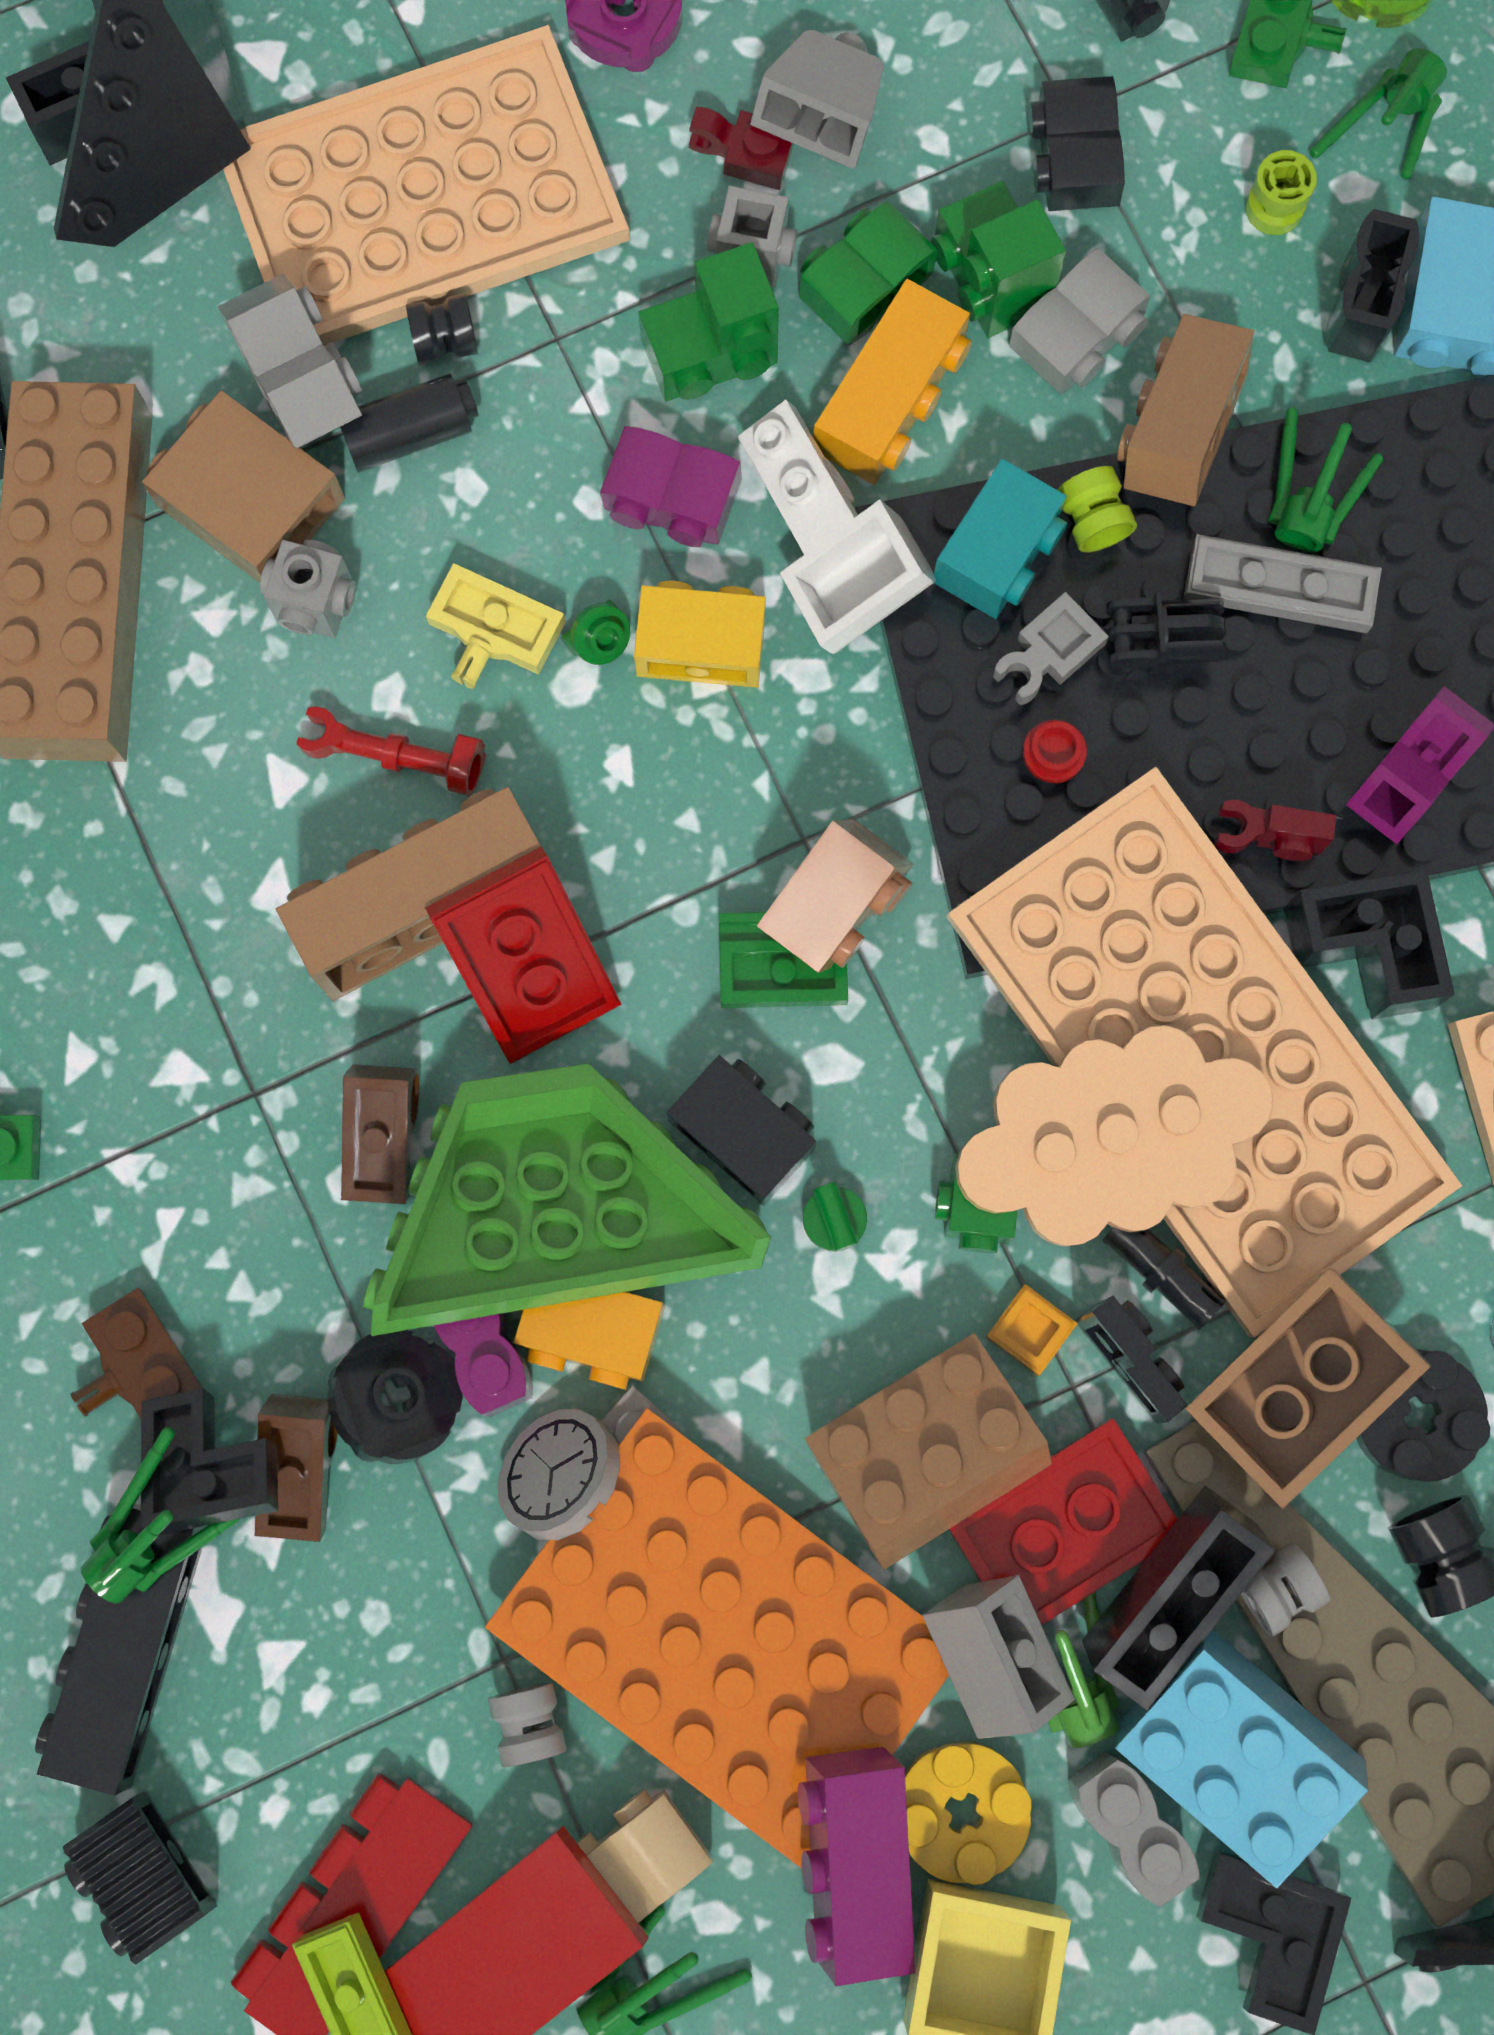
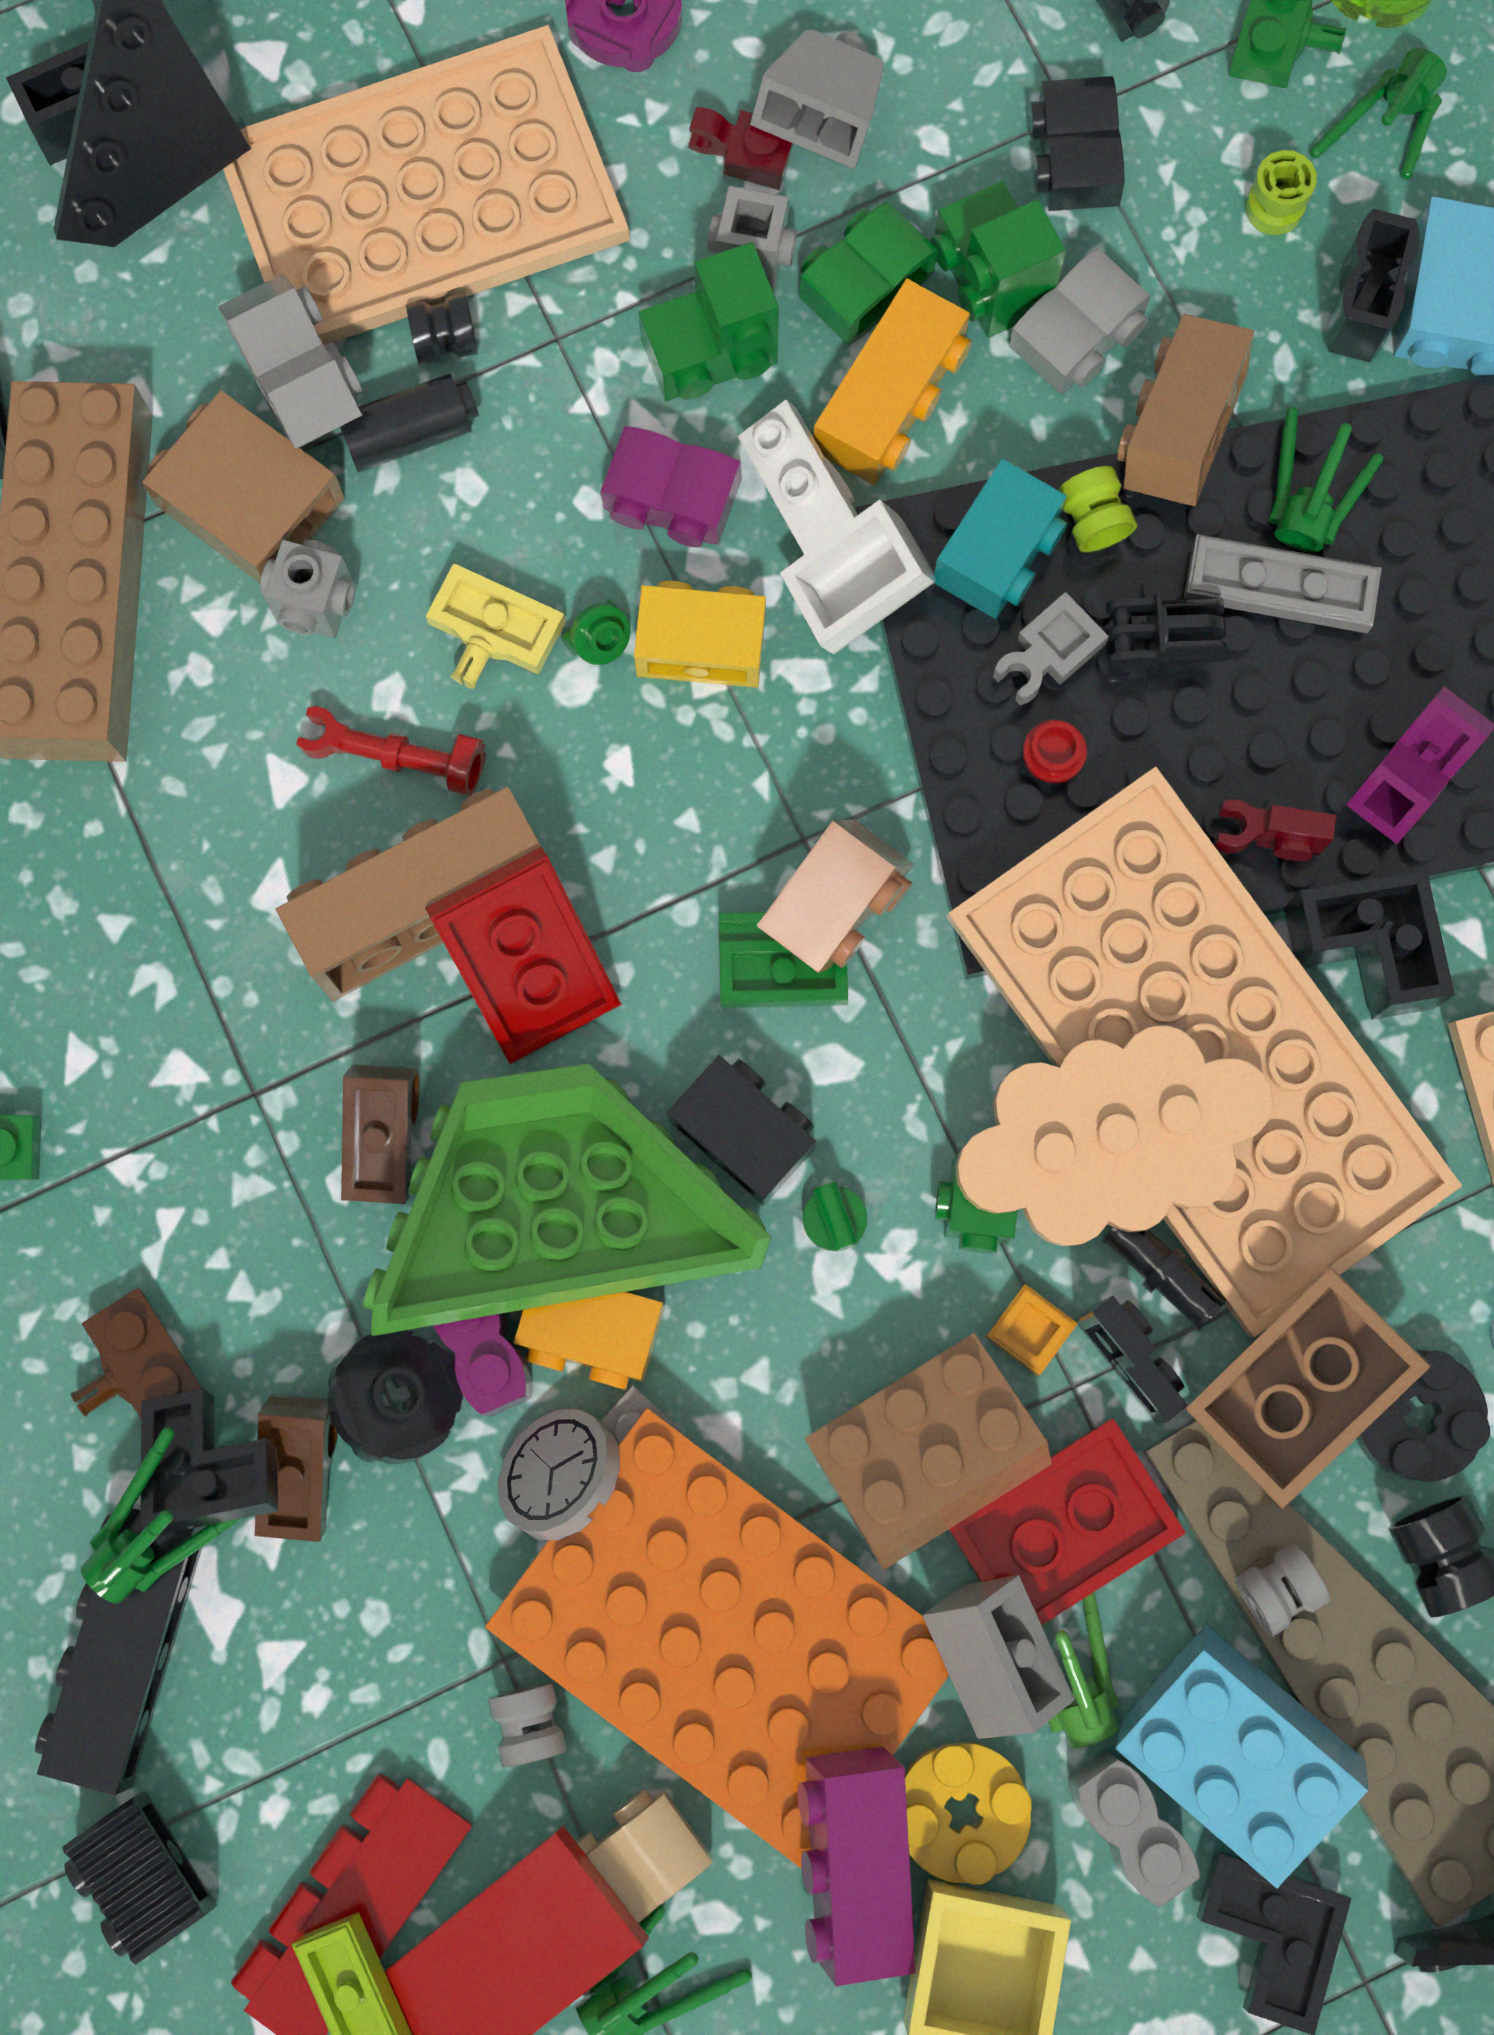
black brick [1082,1485,1275,1711] -> none

